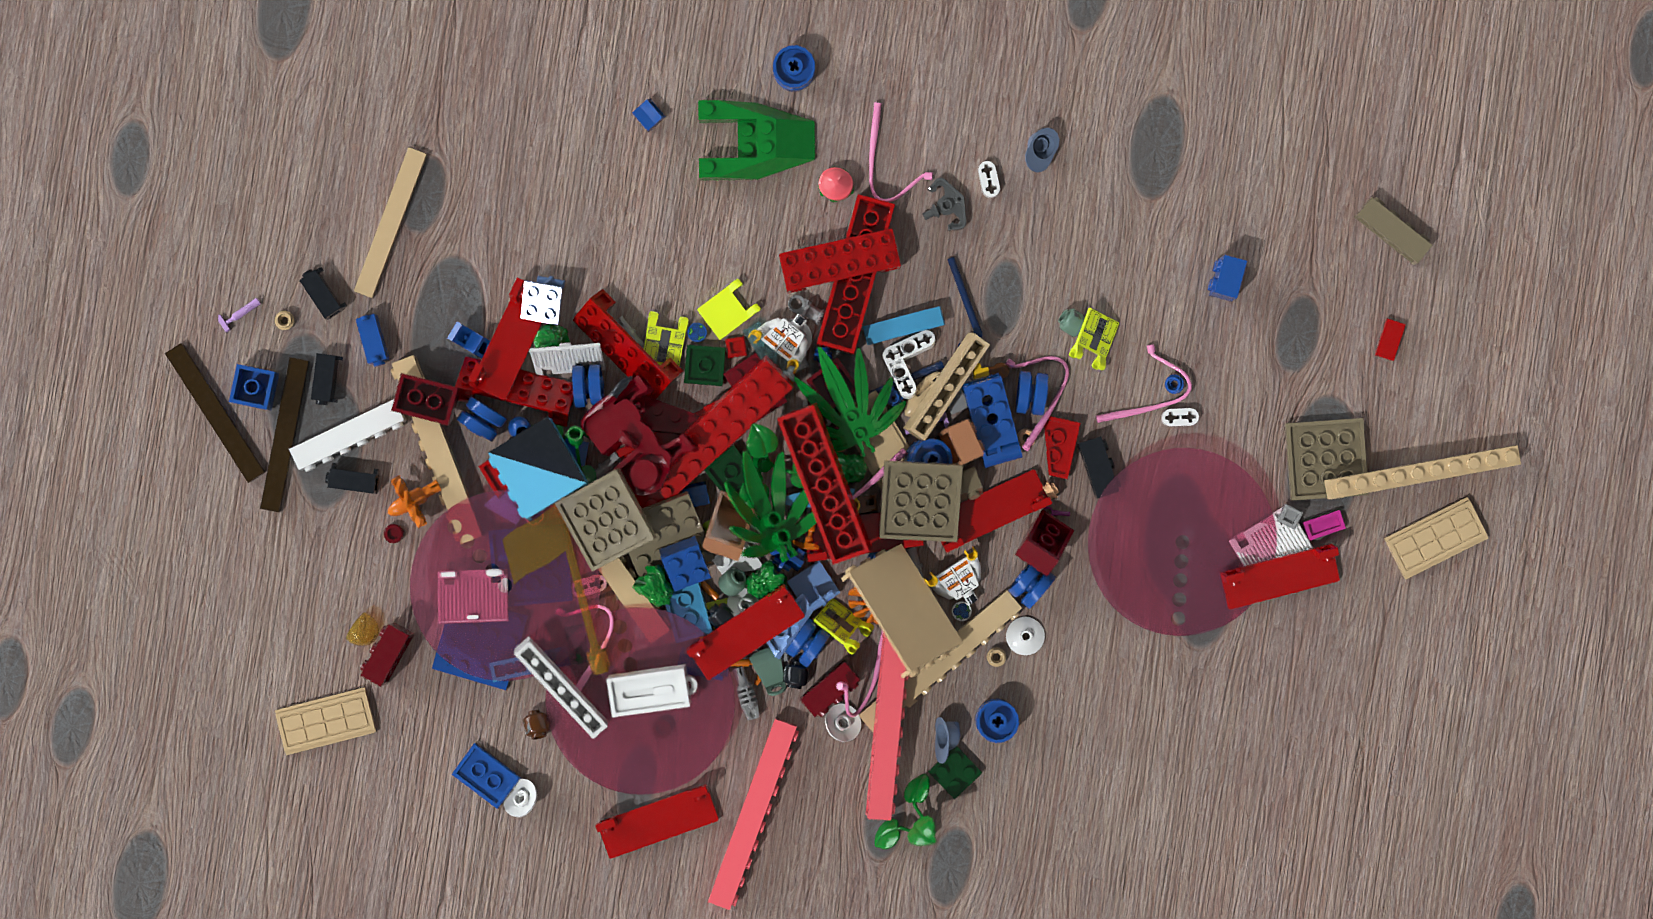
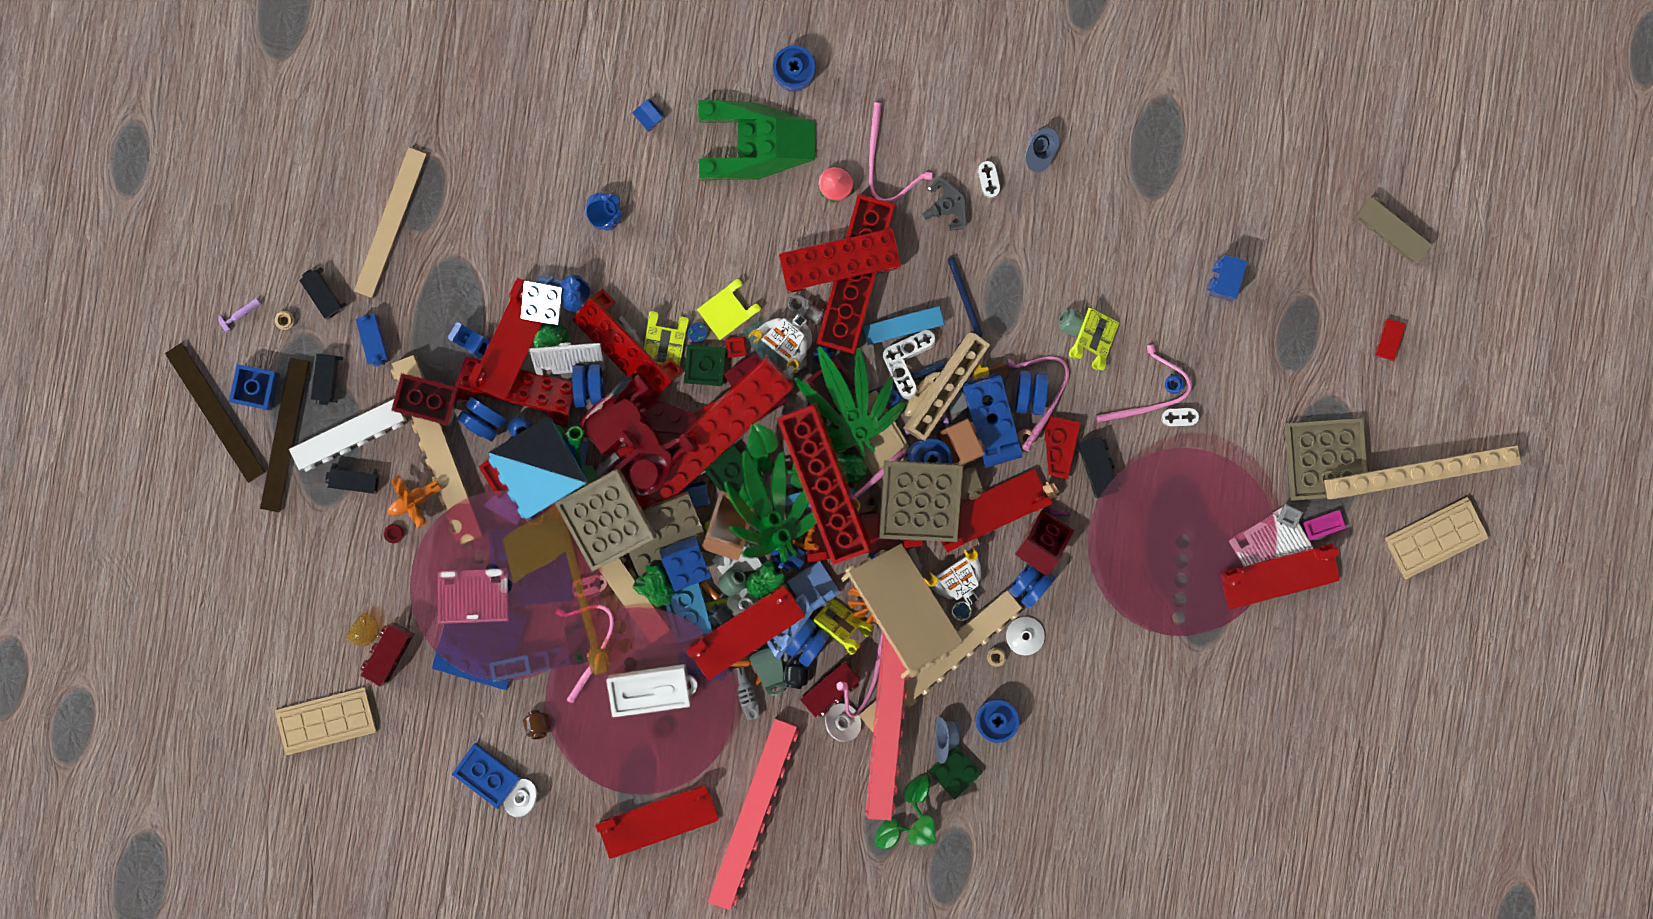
white brick [514,636,608,739] -> none
none -> blue hair [559,274,590,312]
none -> blue hair [585,193,622,231]

